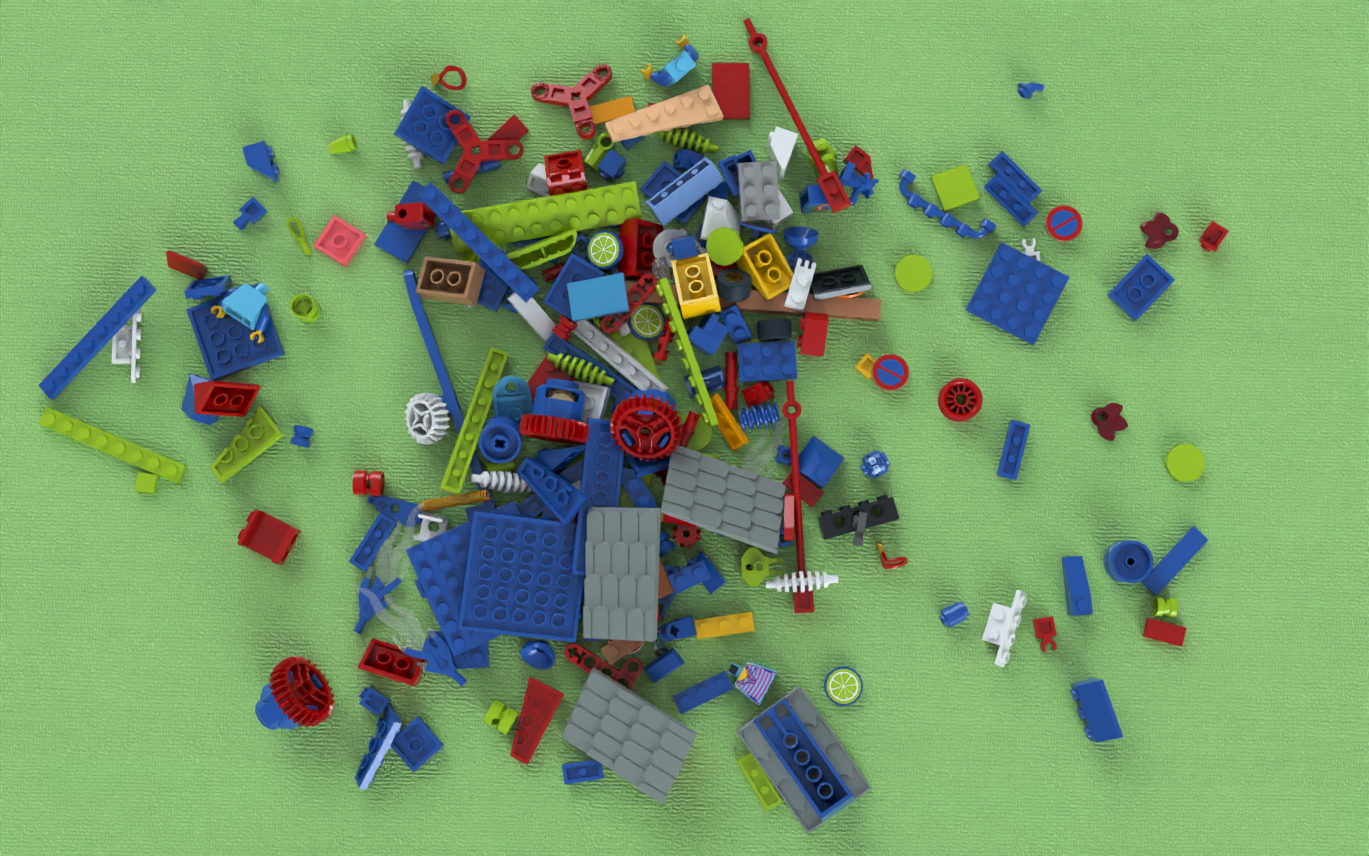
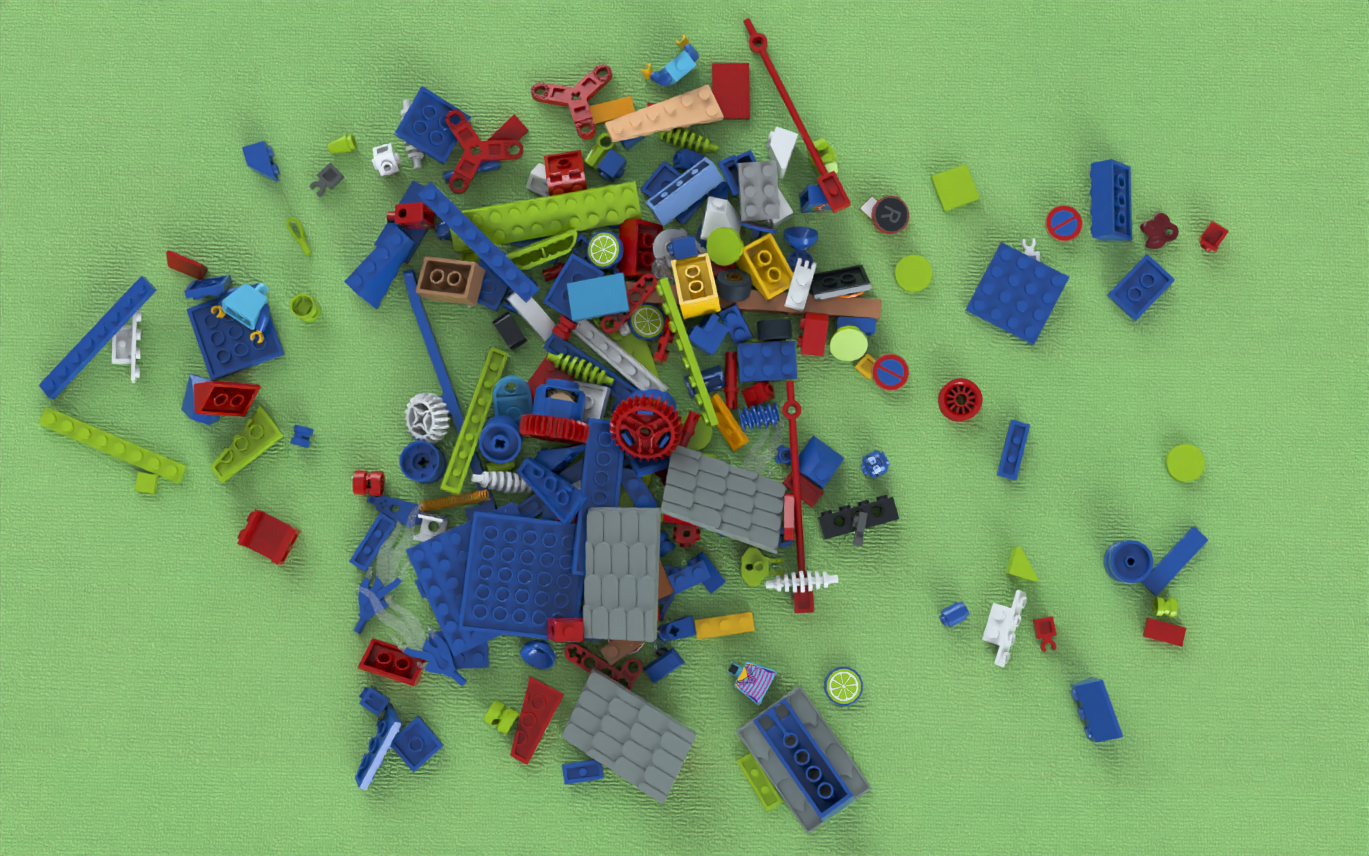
blue plate [233,197,267,231] -> none
red piece [255,656,335,730] -> none
coral tile [314,215,367,267] -> none
red piece [431,65,467,90] -> none
blue plate [672,671,733,714] -> none
blue piece [838,162,879,206] -> none
red tile [844,145,873,179] -> none
red piece [876,542,908,569] -> none
blue bar [899,169,997,239] -> none
blue plate [984,173,1039,227] -> none
blue plate [988,151,1042,203] -> none
blue plate [1017,82,1044,99] -> none
blue slope [1062,556,1093,616] -> none
dark red plate [1091,403,1128,441] -> none
none -> dark grey plate [309,163,345,197]
none -> blue wedge [344,226,416,309]
none -> white brick [372,143,401,176]
none -> blue wheel [399,441,447,484]
none -> black beam [492,311,528,351]
none -> red torso [547,618,584,642]
none -> lime tile [829,325,868,361]
none -> blue slope [836,317,876,336]
none -> white tile [858,195,878,222]
none -> black tile [871,196,909,234]
none -> lime slope [1005,545,1039,582]
none -> blue slope [1090,159,1132,241]

